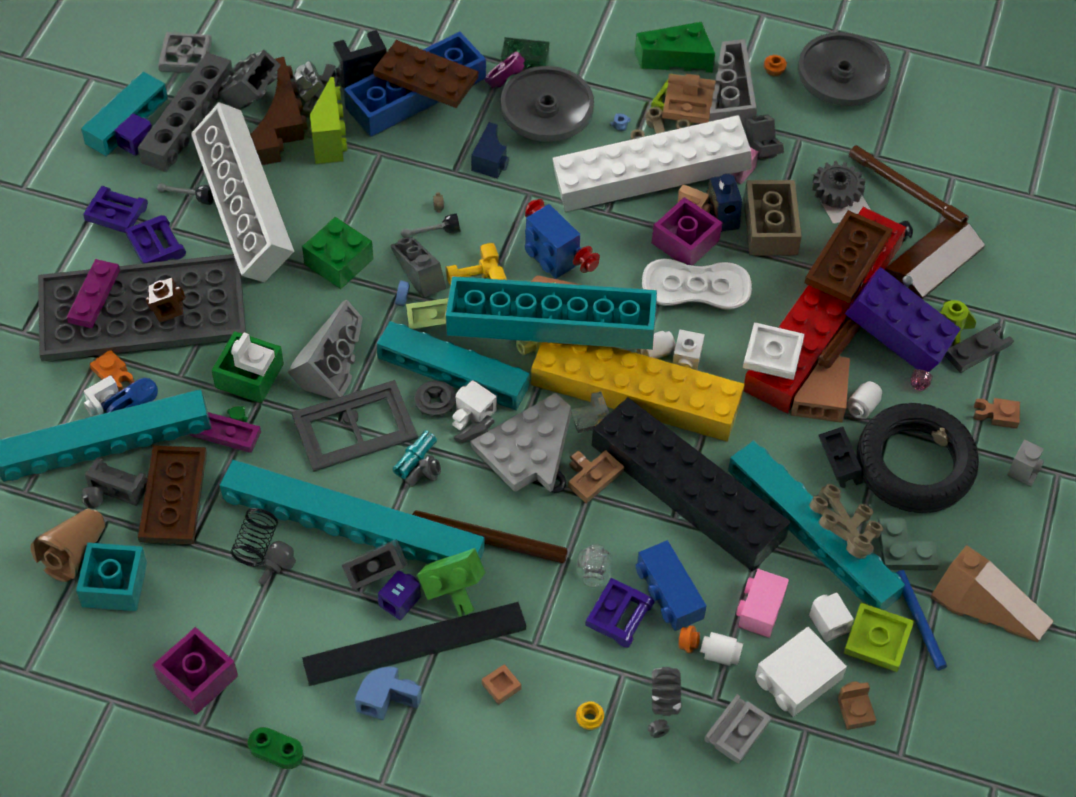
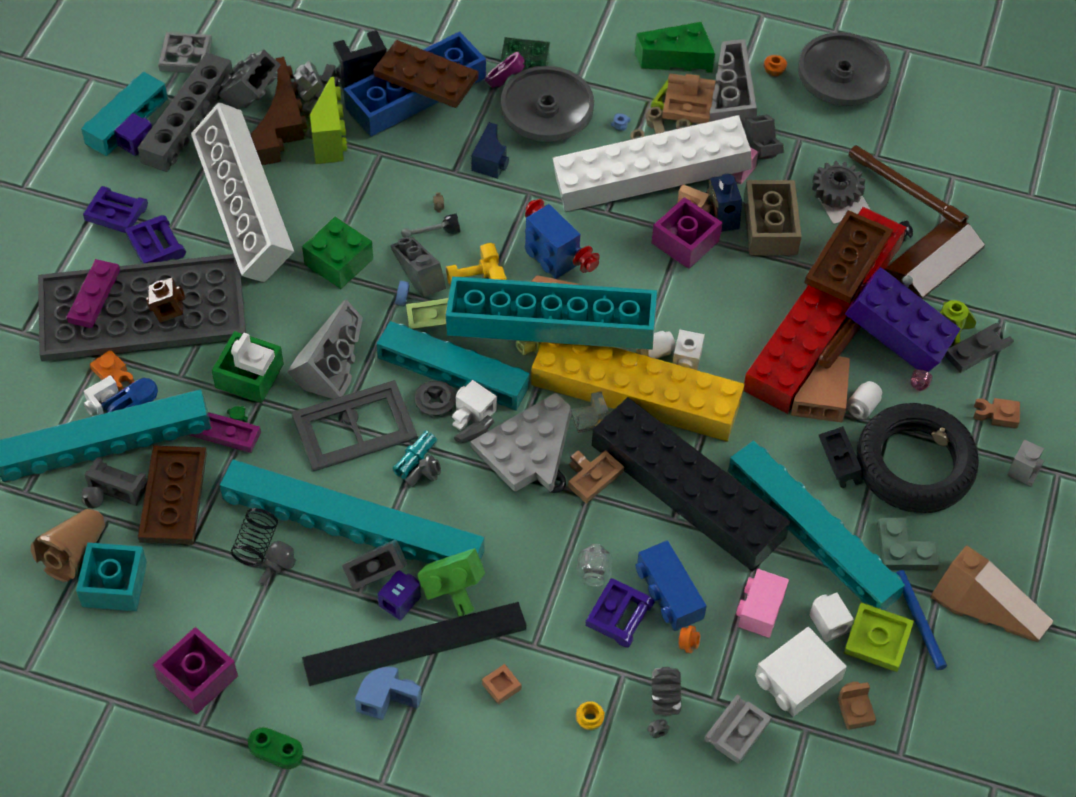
hinge [157,183,214,205] -> none
reddish brown axle [412,510,568,563] -> none
white plate [642,259,752,310] -> none
white brick [700,632,743,666] -> none
white plate [743,322,805,380] -> none
dark tan plant [809,484,883,559] -> none

